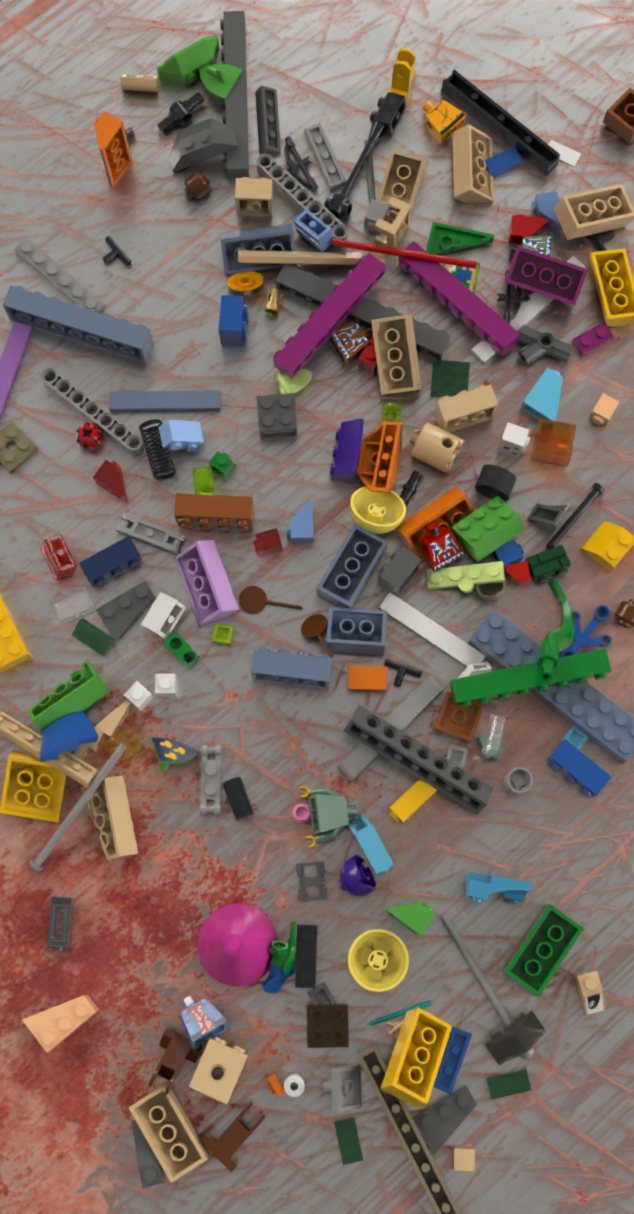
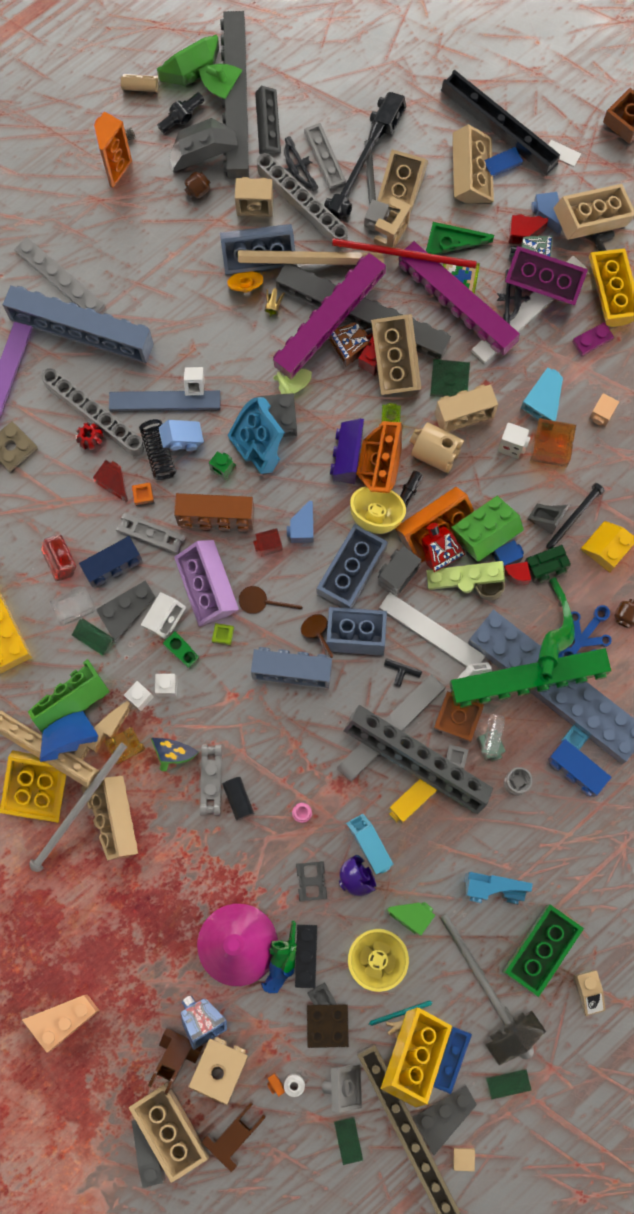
dark grey window [47,897,75,951] -> none
black piece [102,236,132,265] -> none
clear neon green brick [193,466,215,495] -> none
blue brick [218,295,249,346] -> none
medium blue brick [294,209,334,252] -> none
sand green torso [299,786,357,848] -> none
orange brick [348,666,387,690] -> none
yellow piece [390,48,416,101] -> none
light orange torso [422,100,466,145] -> none
black piece [475,464,517,501] -> none
dark grey piece [518,325,574,365] -> none
none -> orange plate [132,482,154,505]
none -> white brick [184,367,205,396]
none -> dark azure slope [227,397,285,474]

